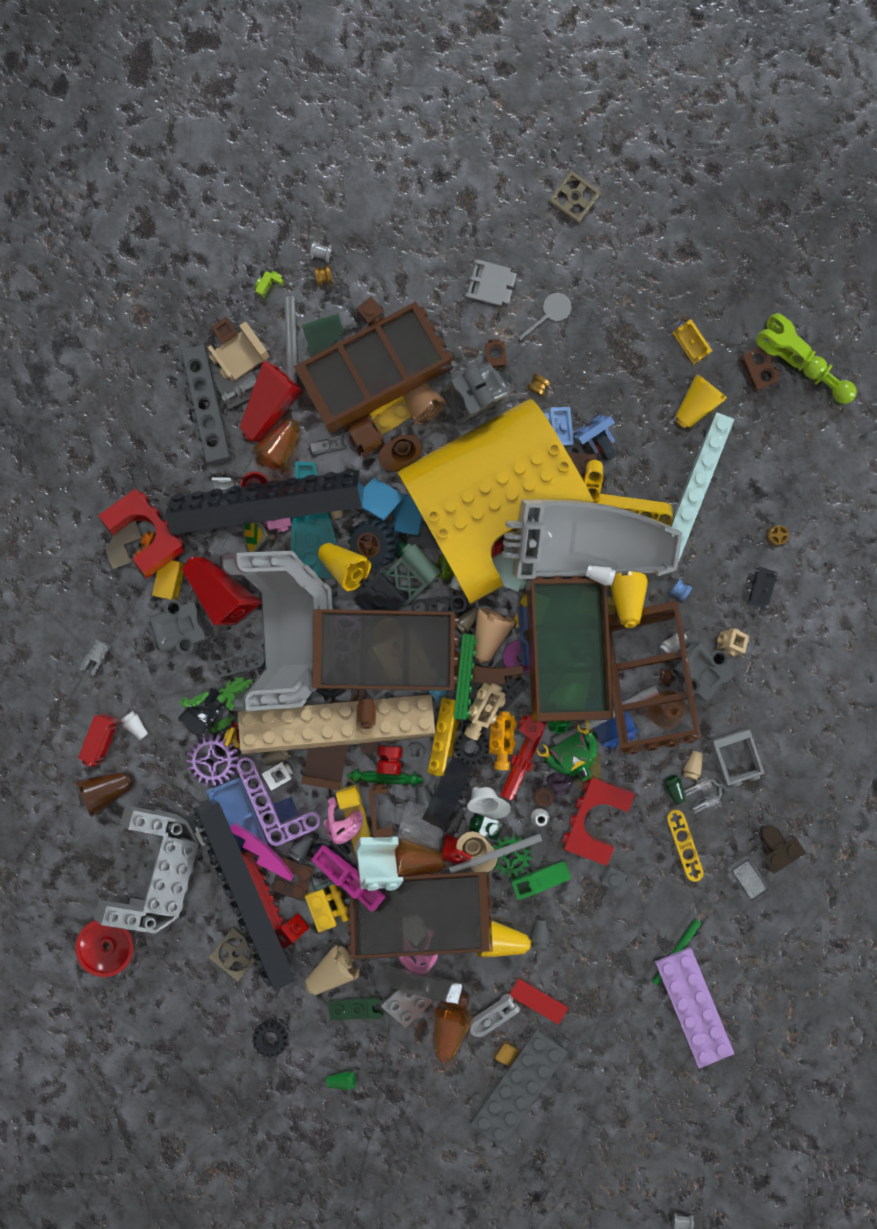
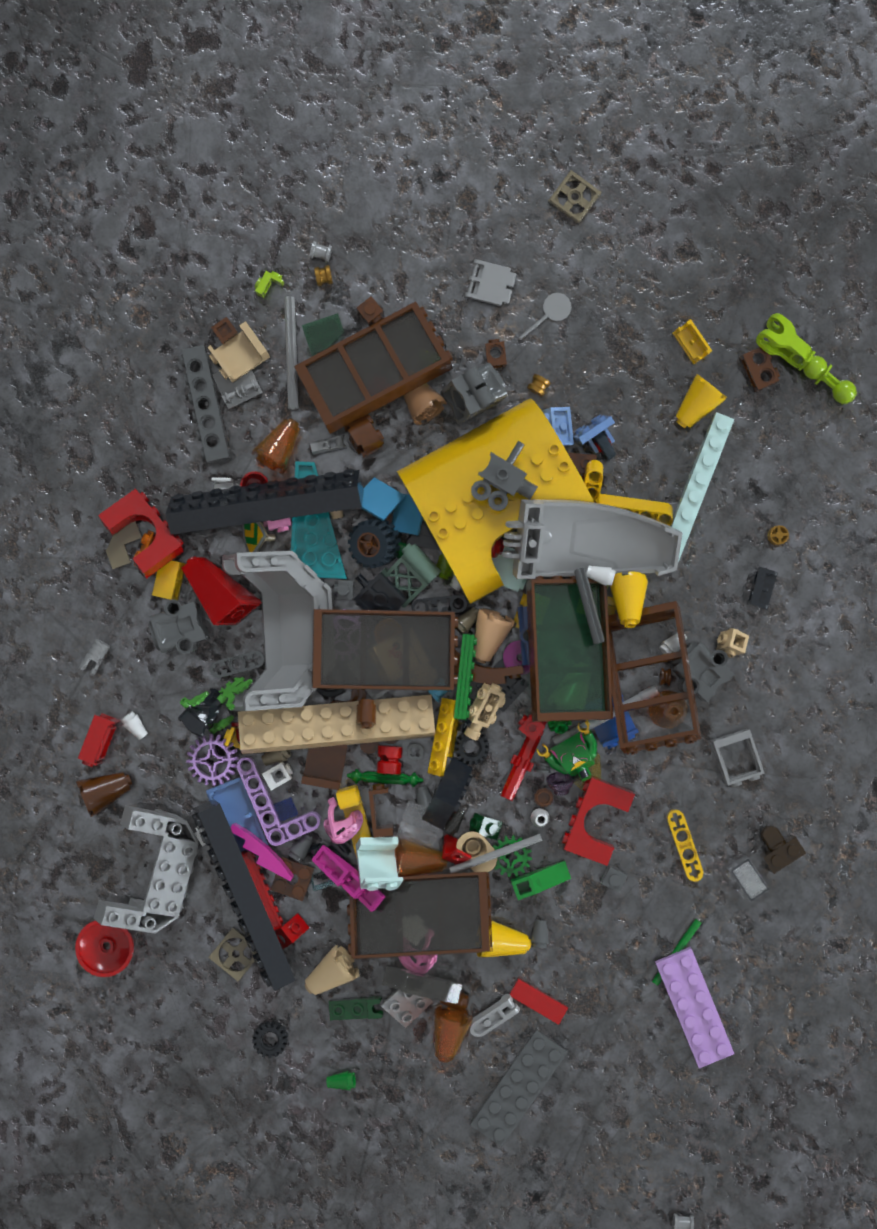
red slope [239,360,304,443] -> none
yellow brick [305,884,350,933] -> none
yellow cone [318,543,371,591] -> none
yellow bracket [369,396,411,435] -> none
reddish brown piece [378,434,422,471] -> none
white piece [467,787,511,819] -> none
light orange brick [489,711,517,770] -> none
pearl gold slope [494,1040,520,1067] -> none
dark green cone [663,775,686,805] -> none
medium blue wheel [669,579,692,603] -> none
tan cone [682,751,704,781] -> none
piece [684,775,723,813] -> none
none -> dark grey piece [471,441,538,511]
none -> dark grey axle [574,568,605,644]

